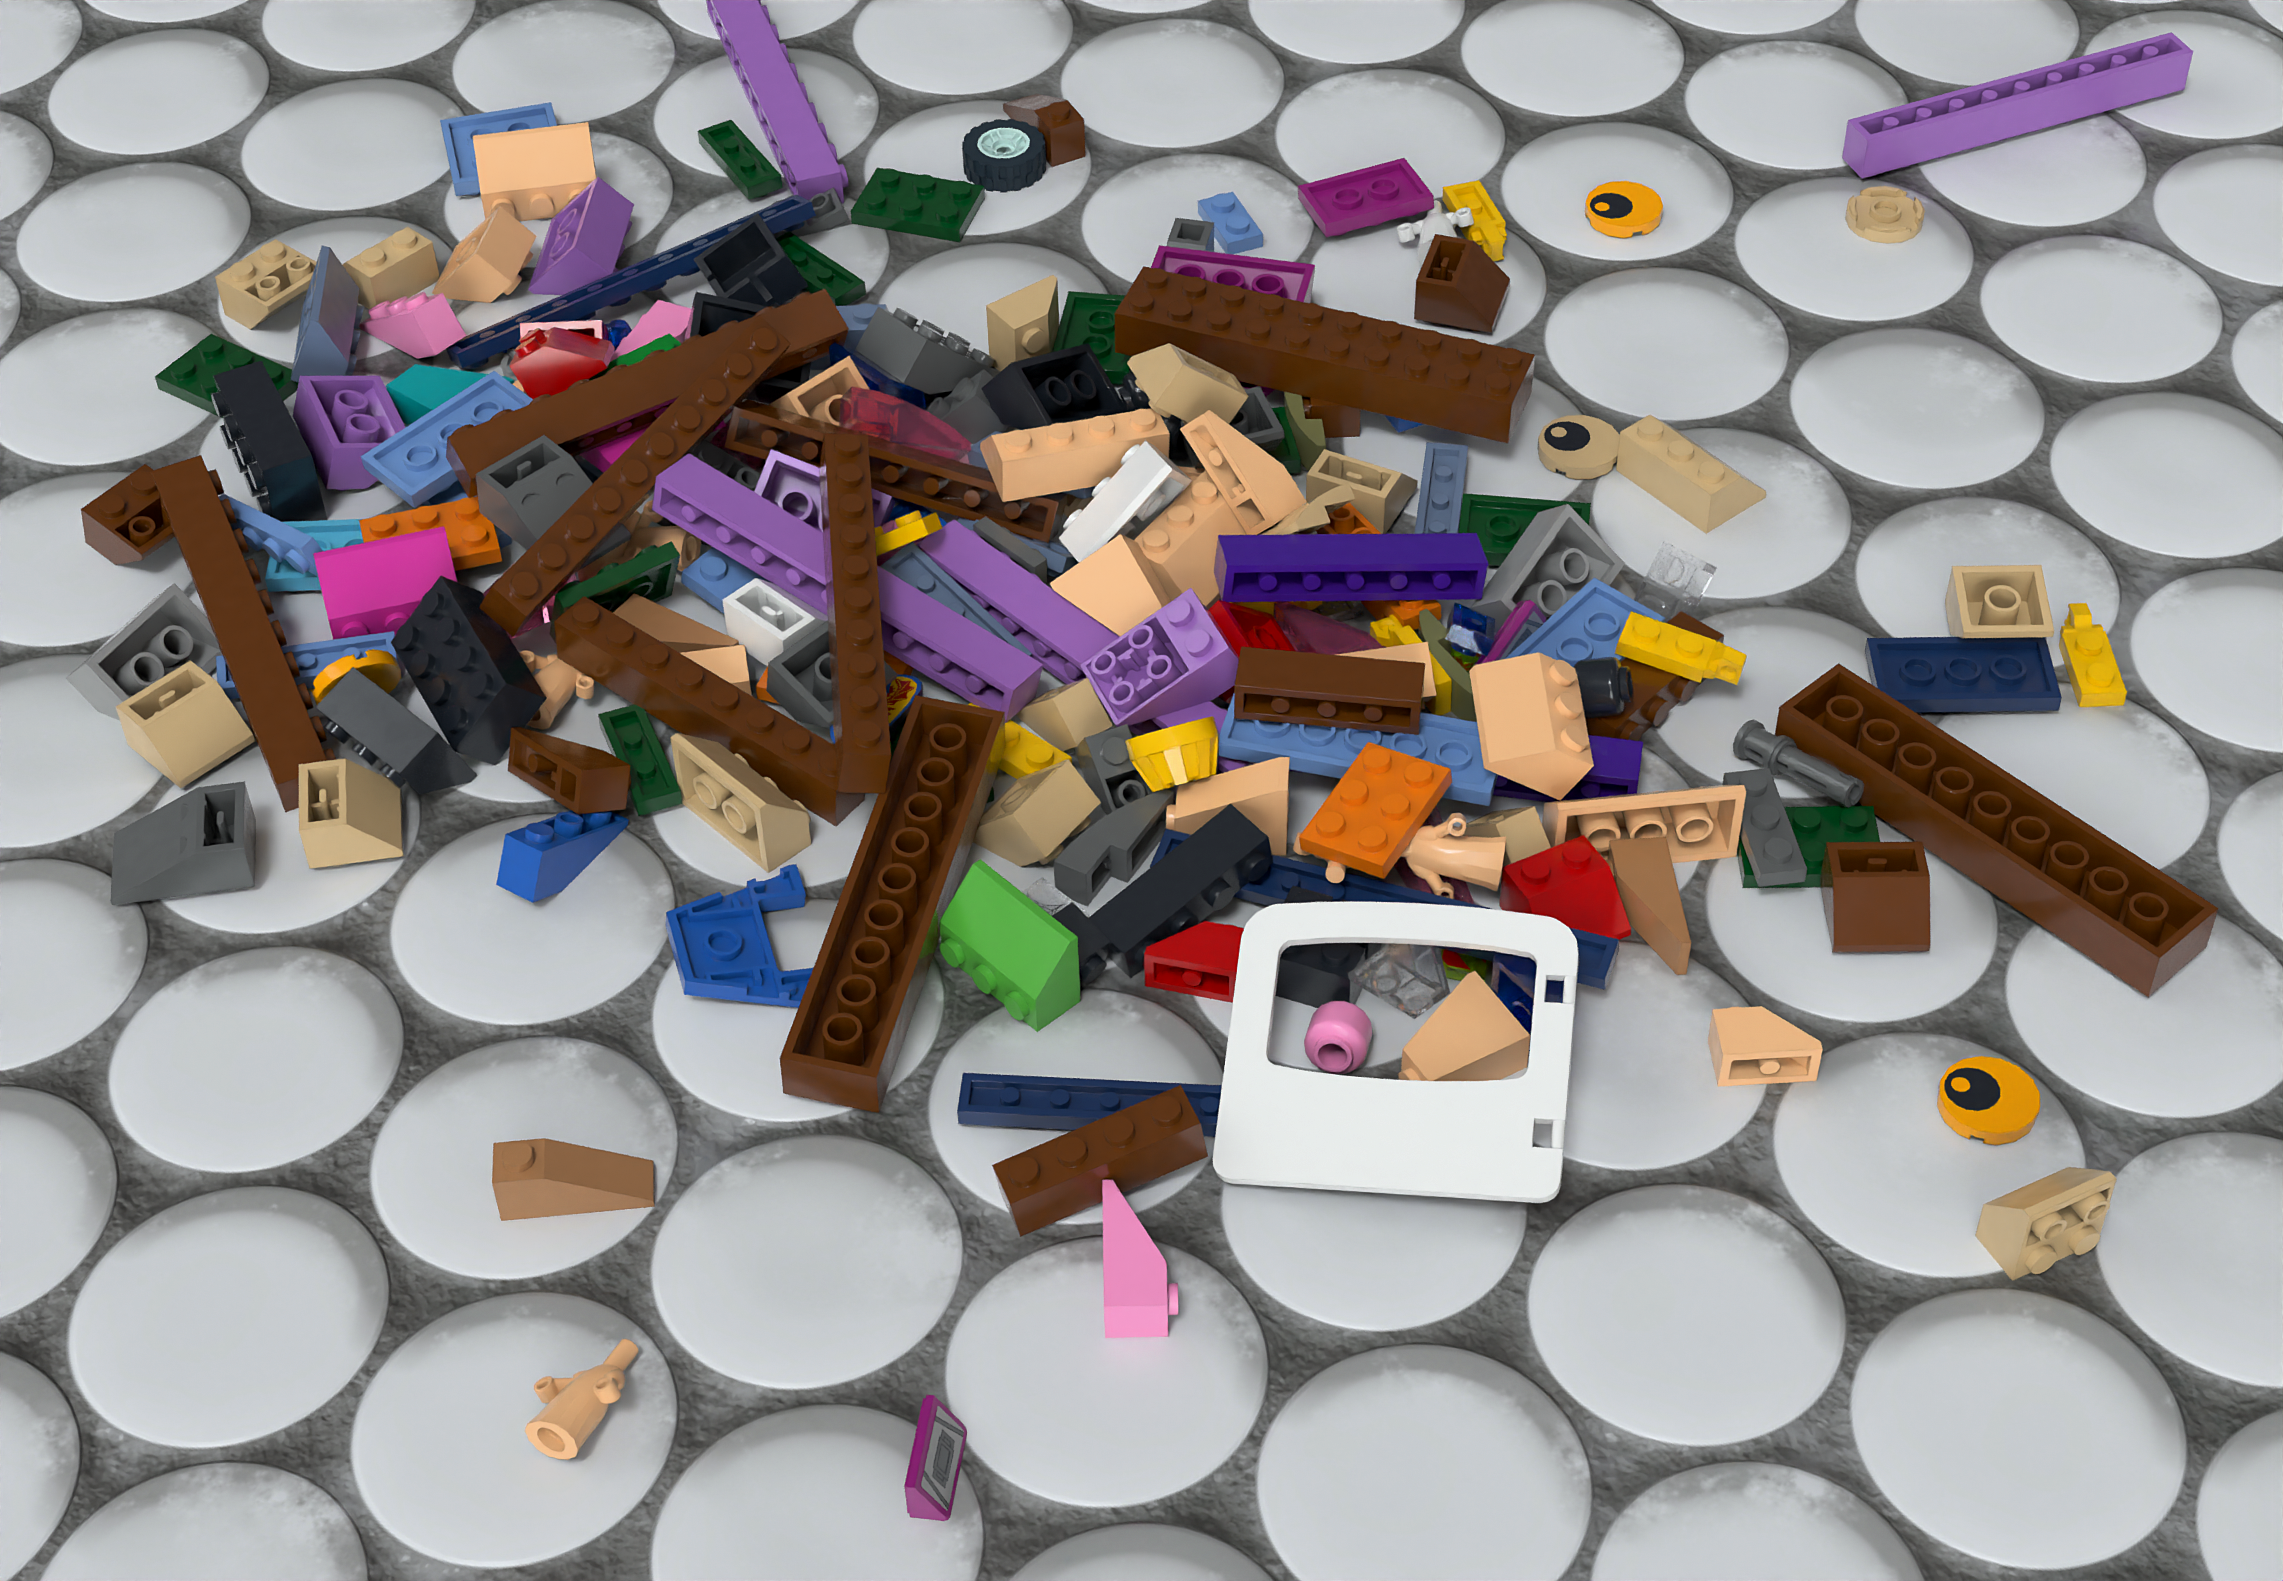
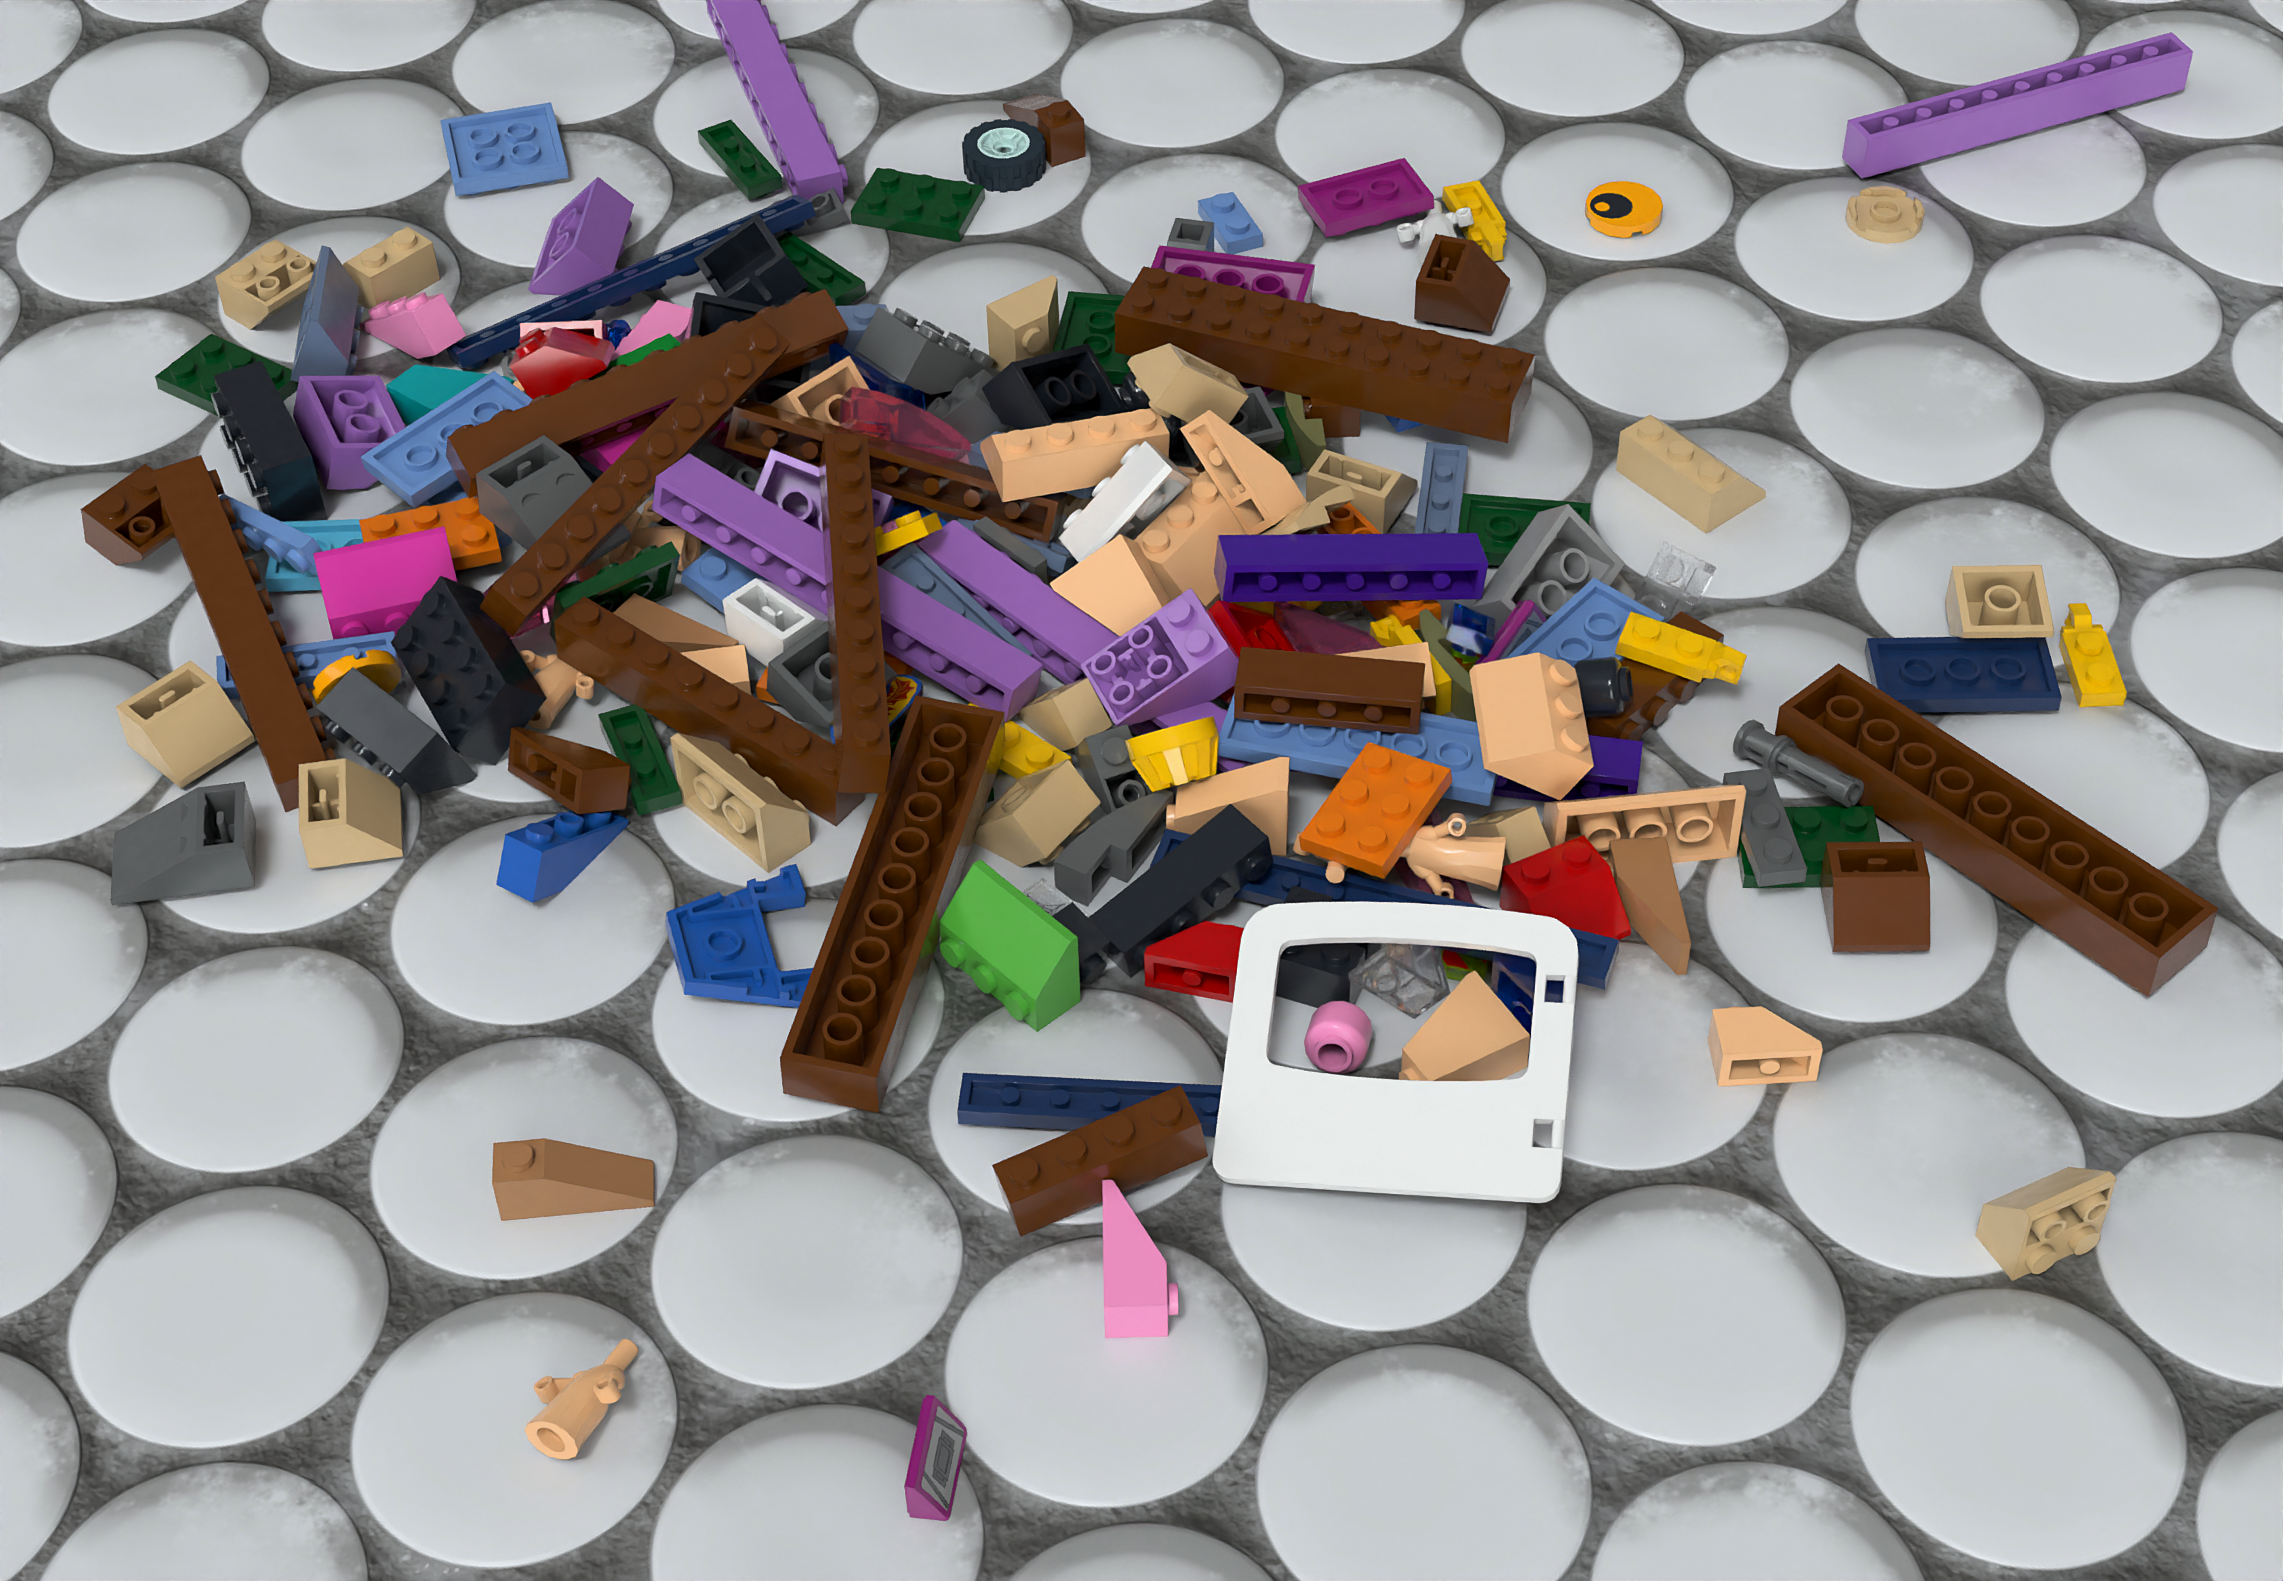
light grey slope [66,583,222,721] -> none
light nougat slope [432,207,537,303] -> none
light nougat slope [473,122,597,222] -> none
tan tile [1537,415,1620,480] -> none
light orange tile [1937,1056,2040,1145] -> none

